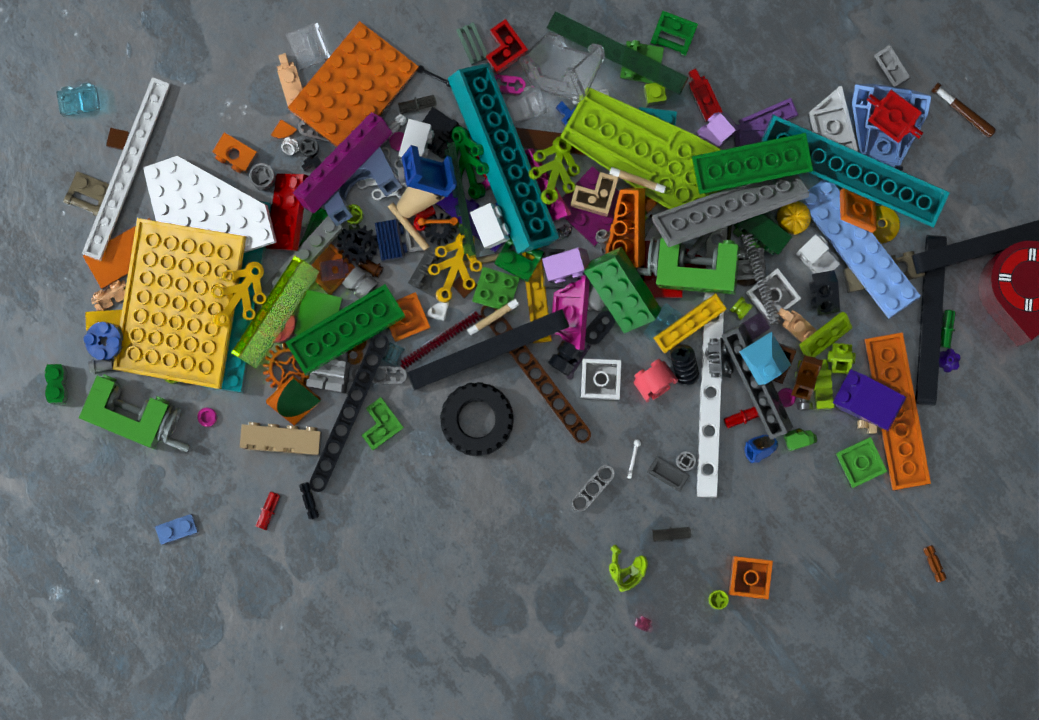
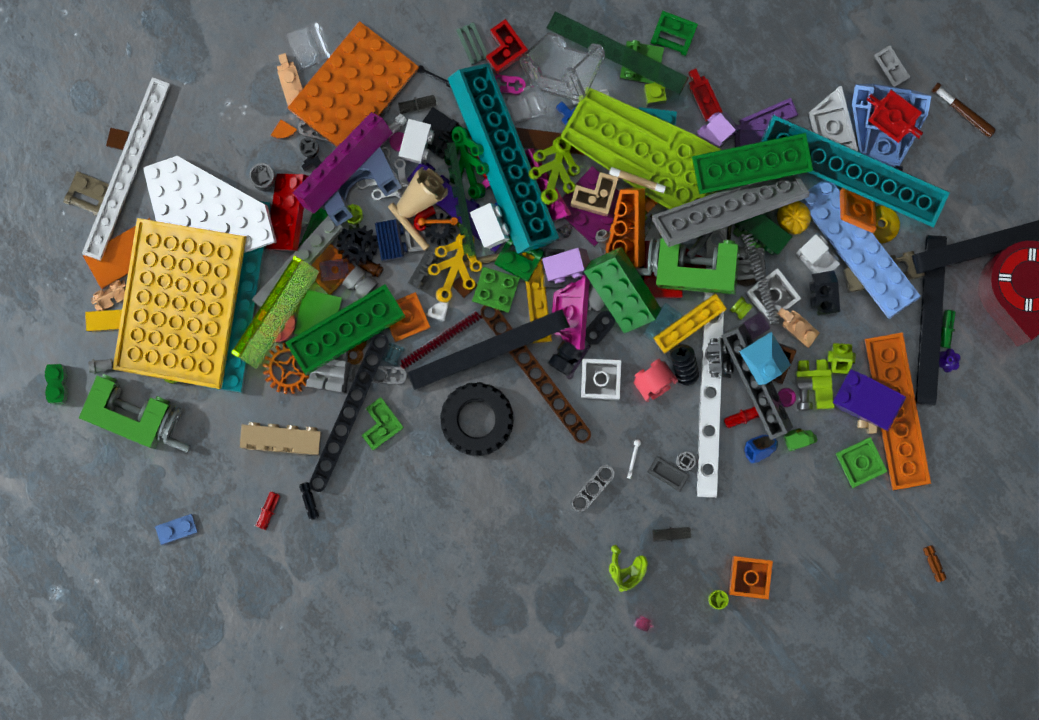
clear light blue brick [56,83,101,117] -> none
blue plate [84,322,123,360] -> none
dark pink tile [197,407,217,427] -> none
yellow plant [211,262,266,327] -> none
orange brick [212,132,259,174] -> none
dark green tile [266,375,321,426] -> none
white plate [281,137,300,155] -> none
blue panel [402,145,457,197] -> none
tan bar [467,298,520,336] -> none
reddish brown brick [791,355,823,401] -> none
lime plate [799,311,852,357] -> none

